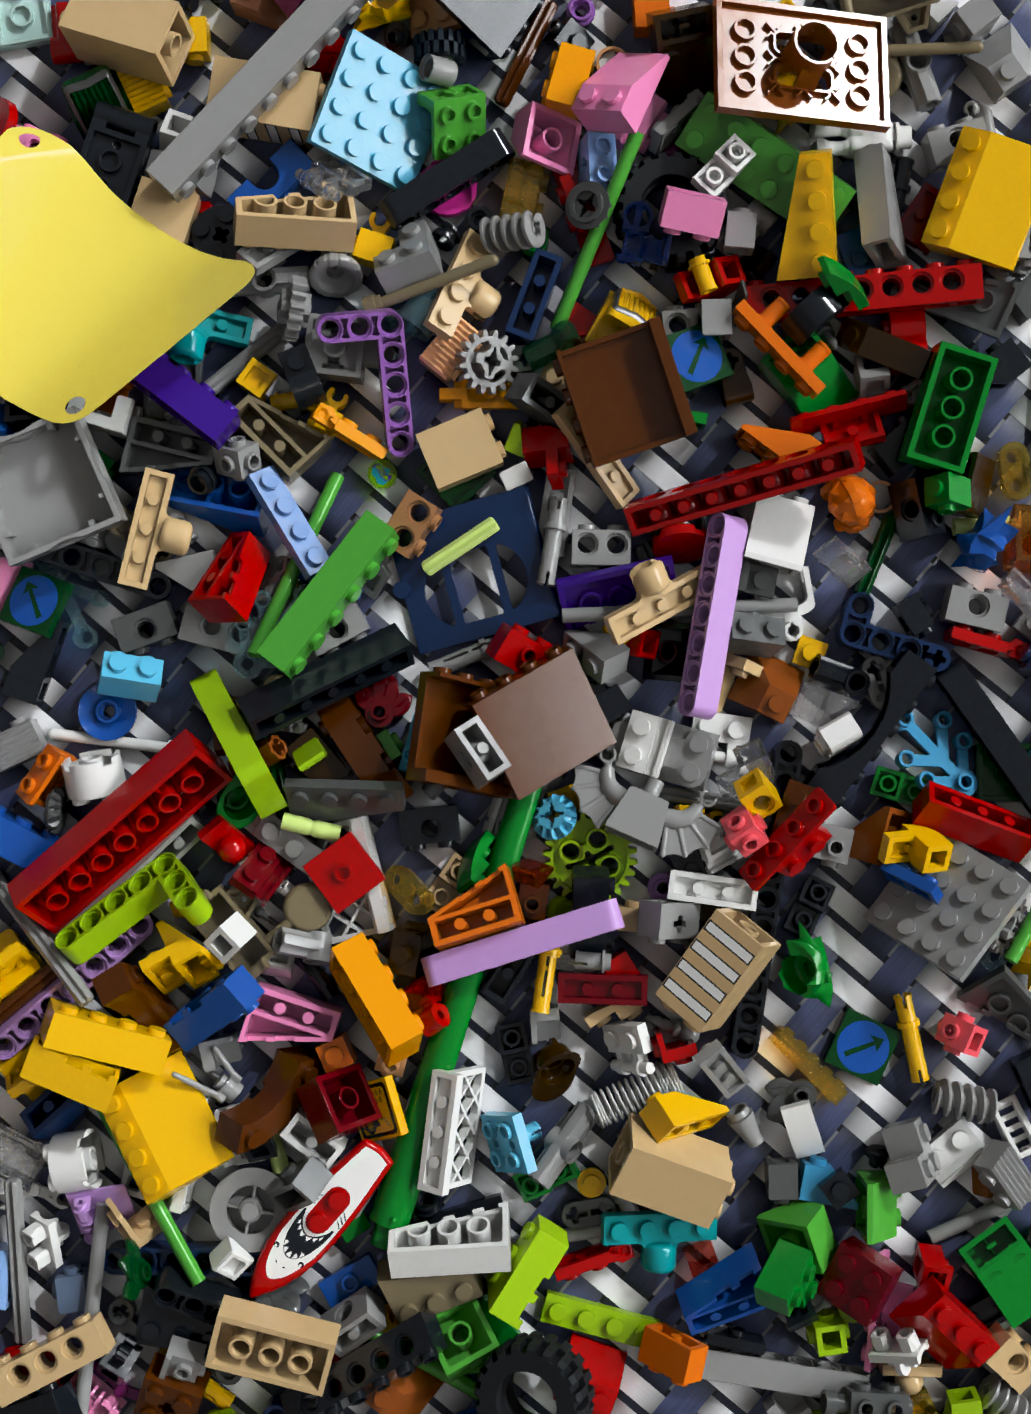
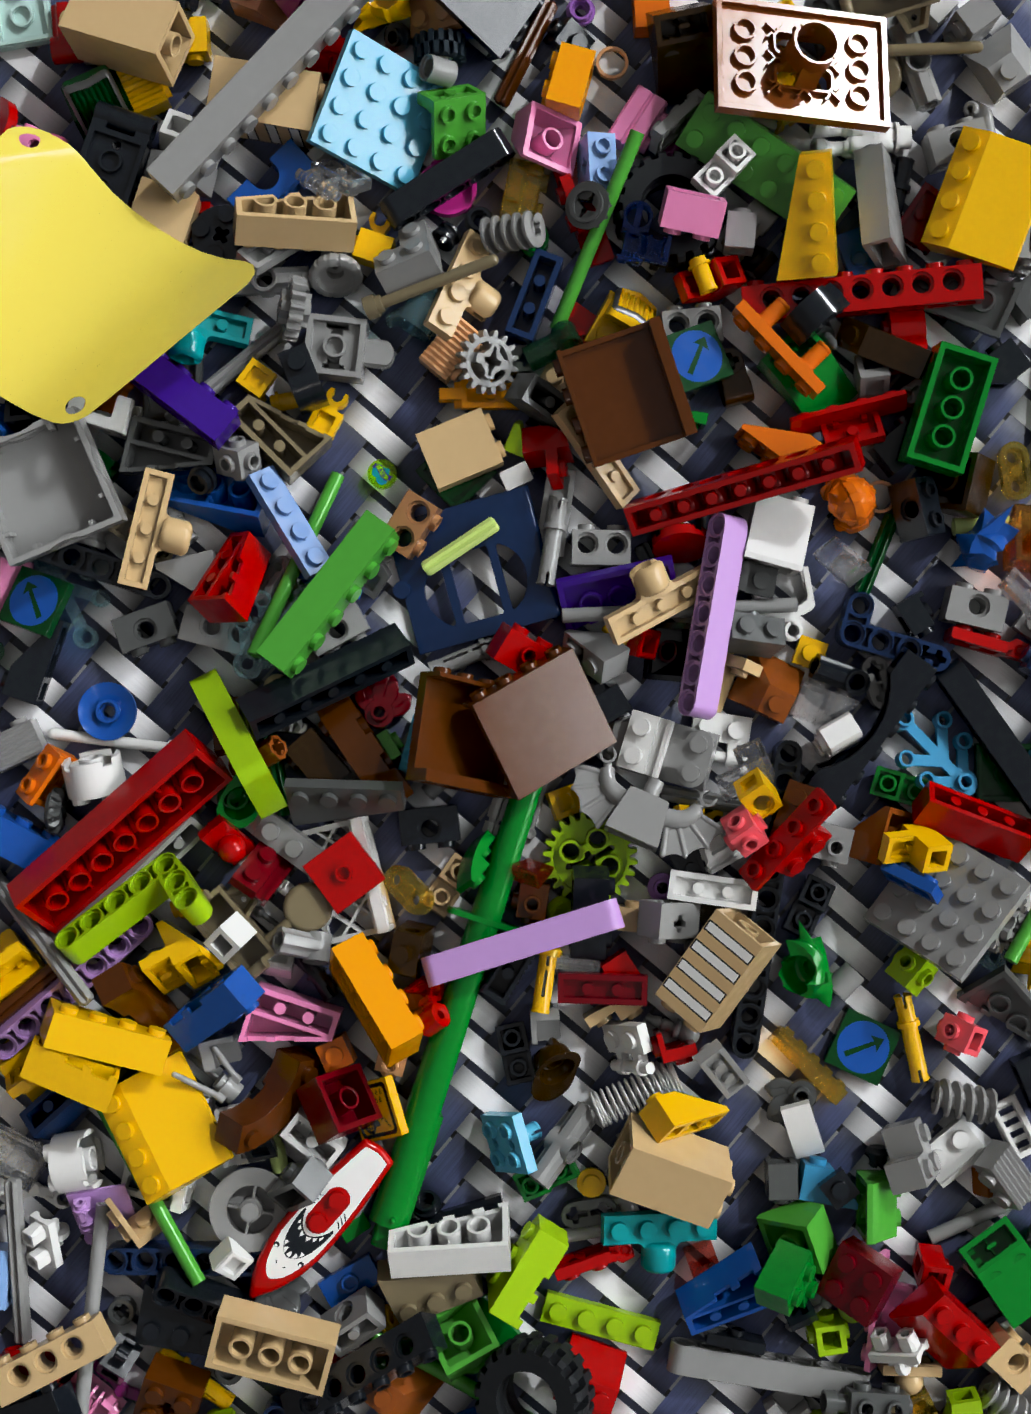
sand blue brick [52,1264,89,1314] -> none
medium azure brick [97,651,164,703] -> none
dark green plate [118,1239,152,1301] -> none
light grey brick [159,1335,207,1383] -> none
yellowish green piece [280,812,342,842] -> none
lime slope [293,737,328,772] -> none
light orange hinge [310,402,389,460] -> none
medium lavender beam [315,308,414,457] -> none
white fence [417,1065,486,1196] -> none
orange wedge [427,863,526,951] -> none
light grey brick [444,715,512,790] -> none
medium azure gear [532,793,577,840] -> none
bright pink slope [571,52,670,134] -> none
light grey pin [575,950,611,974] -> none
orange brick [637,1322,709,1387] -> none
light grey panel [698,298,732,340] -> none
light grey cone [726,1102,764,1148] -> none
dark grey window [732,280,748,327] -> none
green slope [817,256,870,311] -> none
green brick [924,471,972,515] -> none
none -> light grey beam [831,962,865,1001]
none -> lime brick [885,946,938,997]

